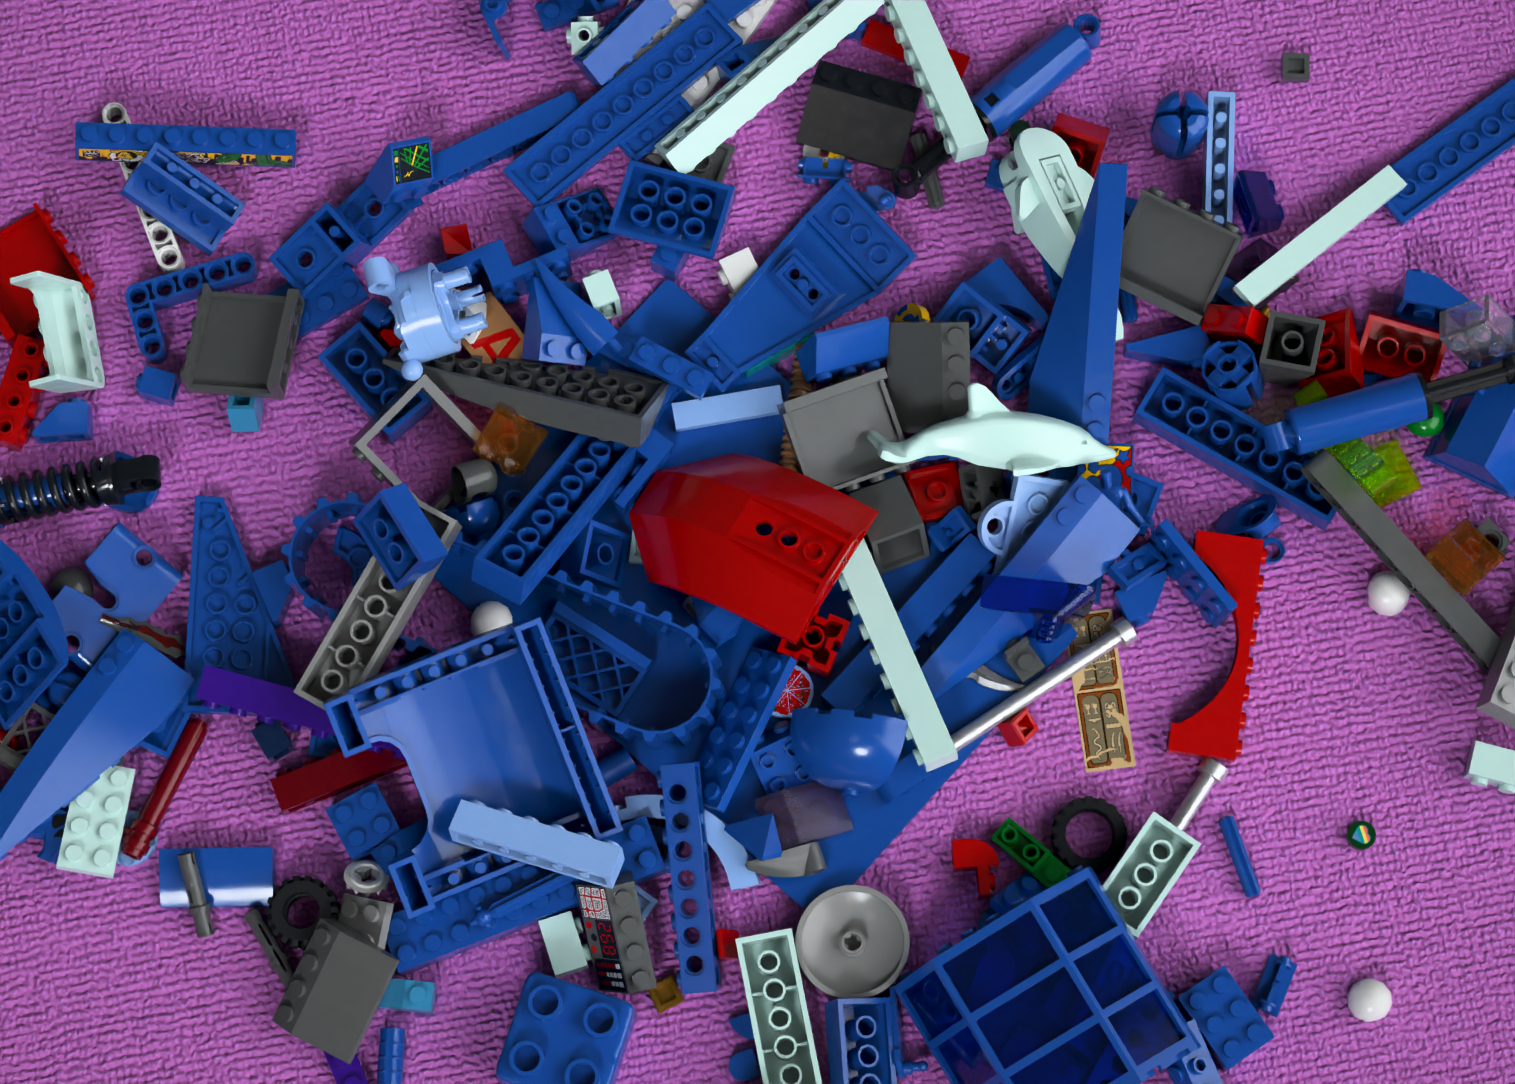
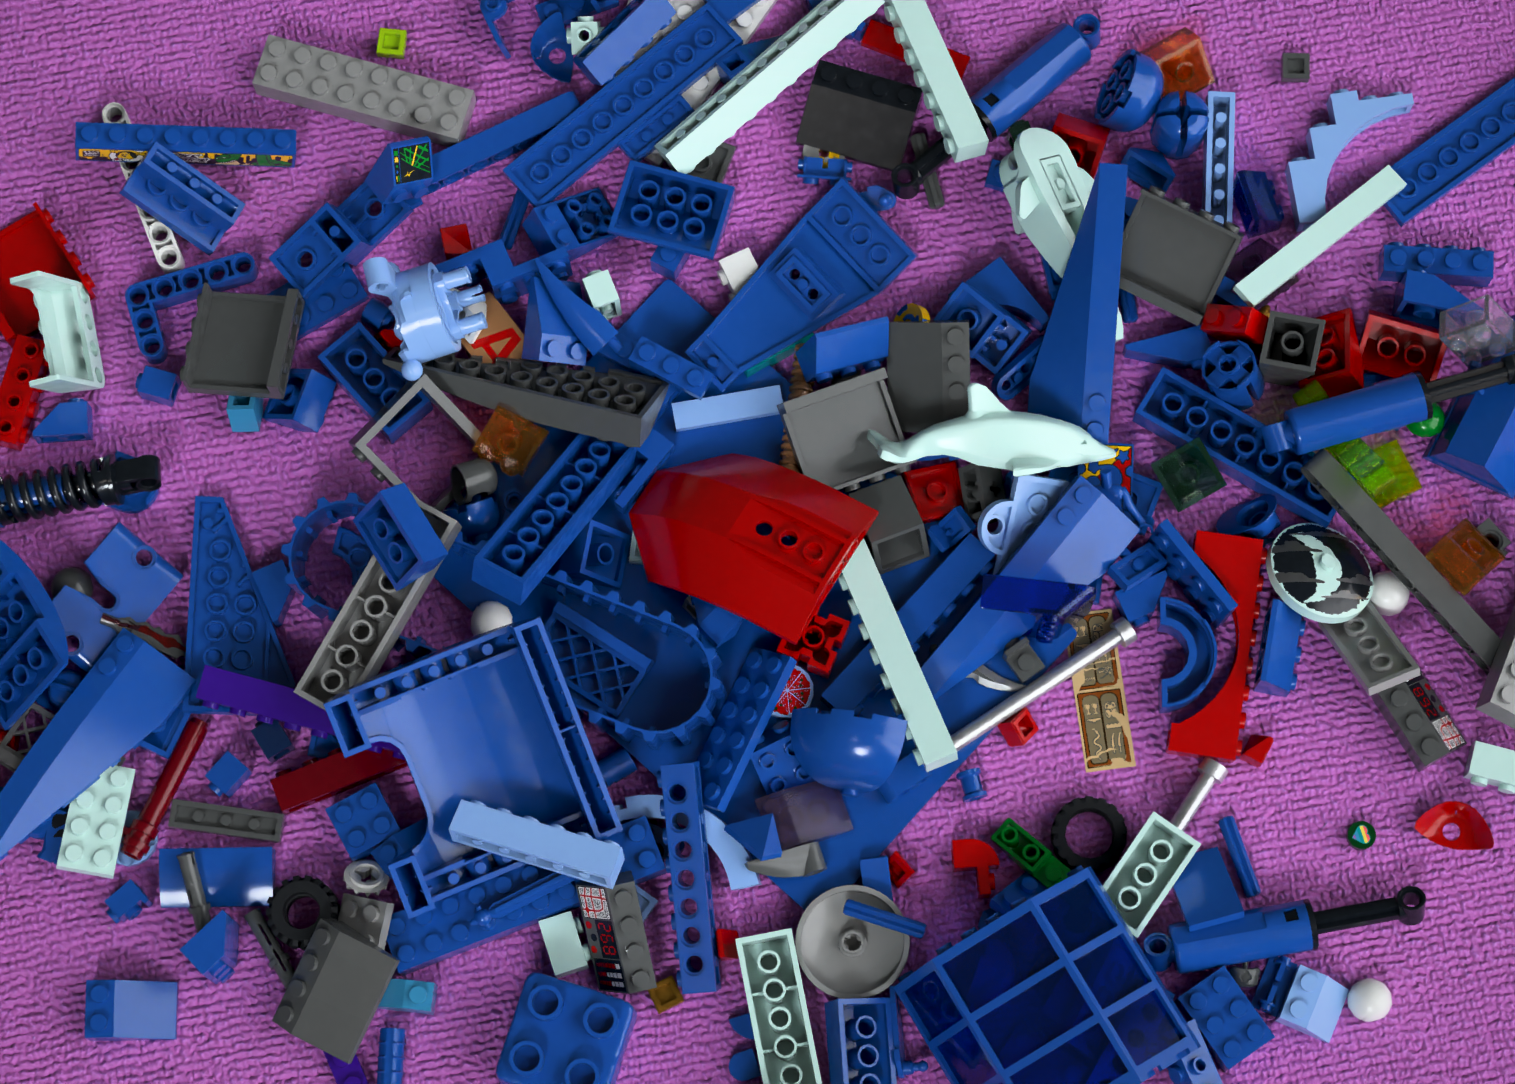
none -> slope [84,980,178,1041]
none -> blue brick [104,879,153,924]
none -> dark grey plate [168,799,285,843]
none -> blue slope [180,910,240,984]
none -> blue brick [205,751,252,798]
none -> light grey brick [252,34,477,147]
none -> blue slope [262,368,337,433]
none -> lime plate [376,28,407,59]
none -> blue axle [498,189,529,250]
none -> blue piece [530,12,573,83]
none -> blue axle [843,899,926,939]
none -> blue tile [859,855,893,901]
none -> red slope [888,851,917,888]
none -> blue bush [956,768,988,802]
none -> blue cylinder [1094,49,1164,132]
none -> blue slope [1120,147,1176,196]
none -> clear orange slope [1140,27,1215,101]
none -> blue piece [1143,886,1426,974]
none -> slope [1150,437,1227,513]
none -> blue brick [1157,597,1217,713]
none -> blue tile [1172,847,1245,932]
none -> dark grey piece [1230,962,1260,988]
none -> red slope [1239,734,1274,768]
none -> blue slope [1253,599,1306,697]
none -> dish [1266,523,1374,624]
none -> light blue slope [1275,965,1349,1043]
none -> light blue arch [1285,89,1414,232]
none -> light grey plate [1318,601,1420,696]
none -> dark grey slope [1371,649,1467,772]
none -> blue brick [1378,242,1494,287]
none -> red piece [1414,801,1494,850]

